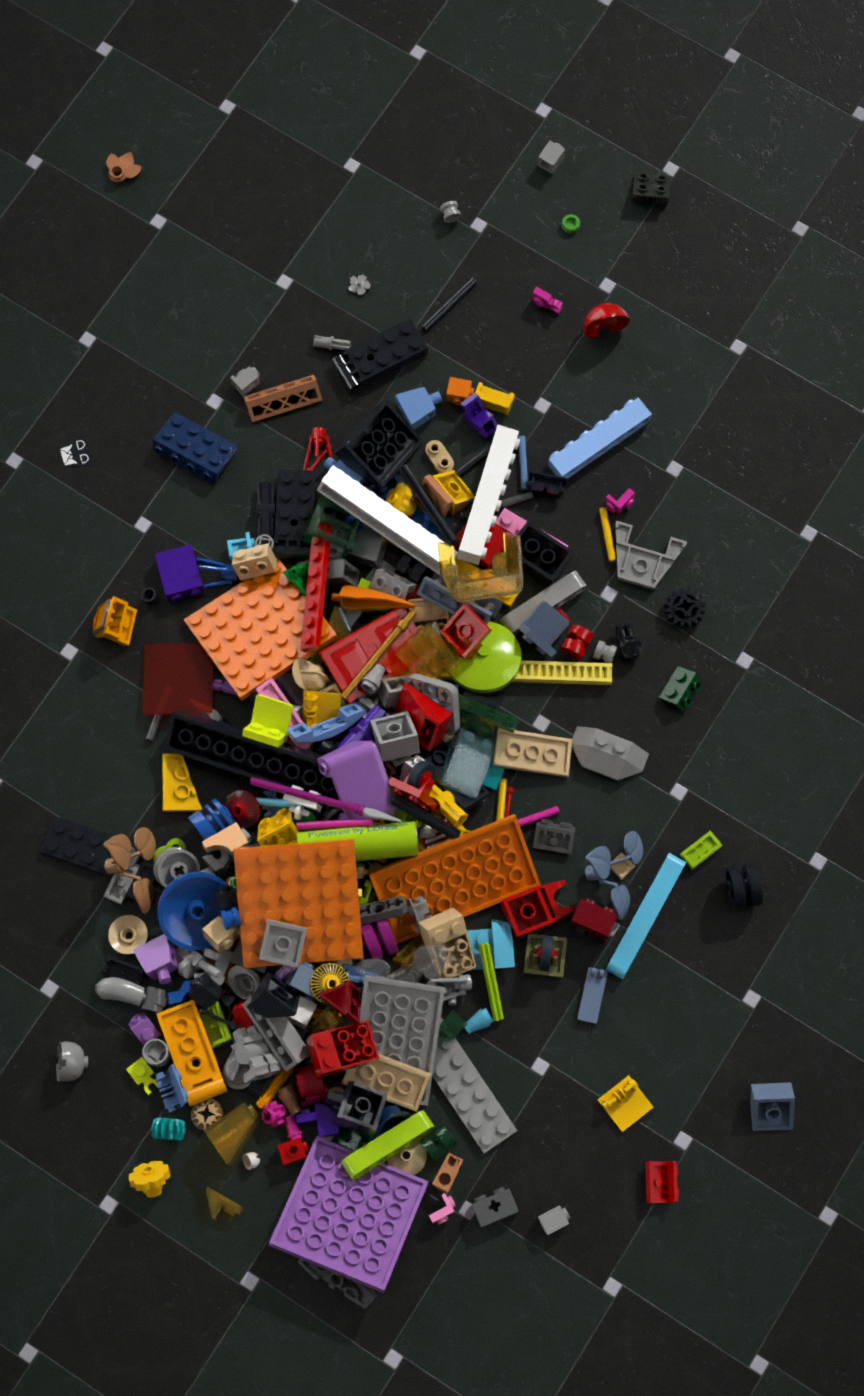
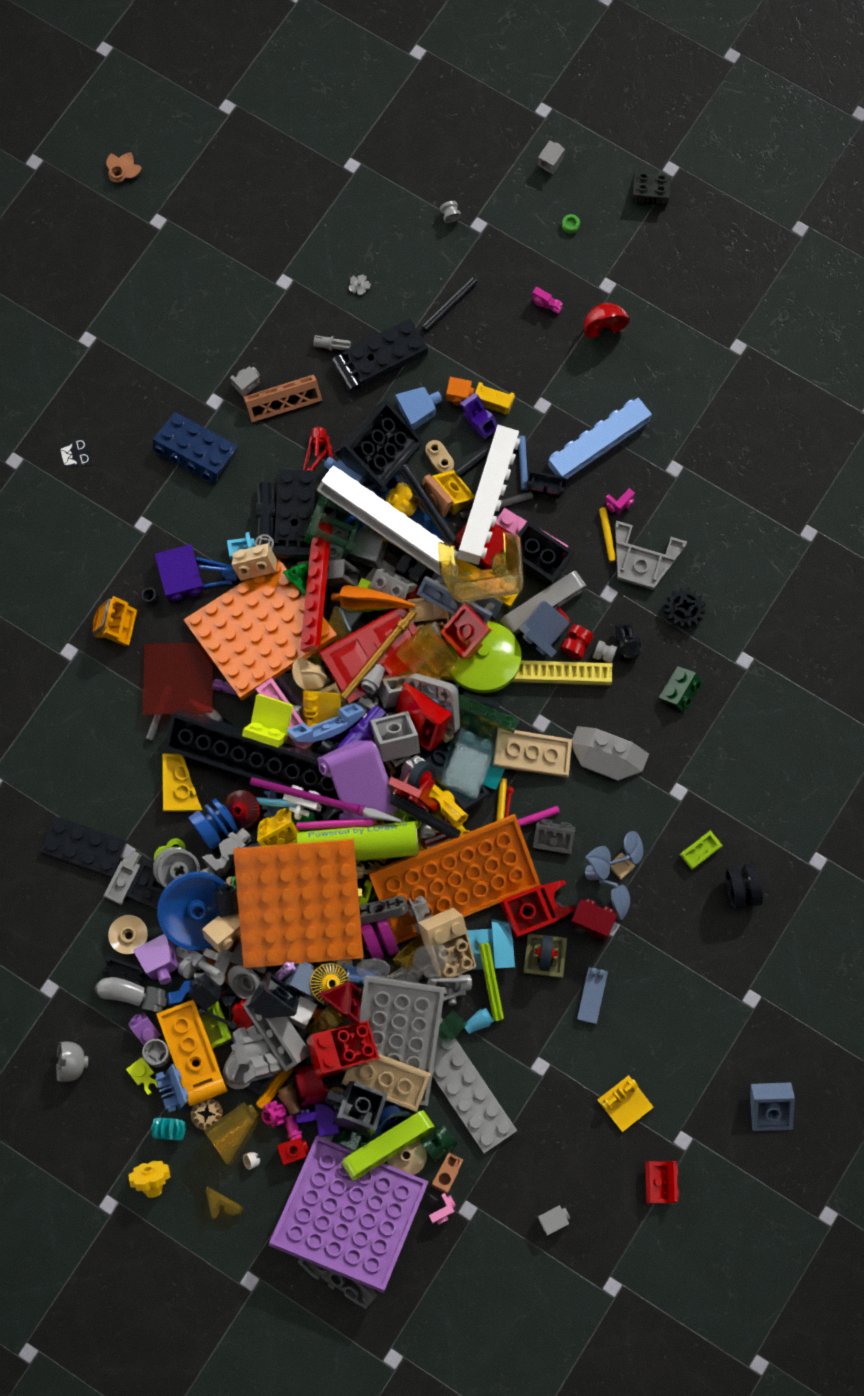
medium nougat plant [103,827,156,914] -> none
light nougat arch [202,822,249,856] -> none
blue wheel [220,907,241,930] -> none
light grey plate [259,919,307,968] -> none
dark grey brick [472,1187,519,1228] -> none
medium azure beam [605,853,686,979] -> none

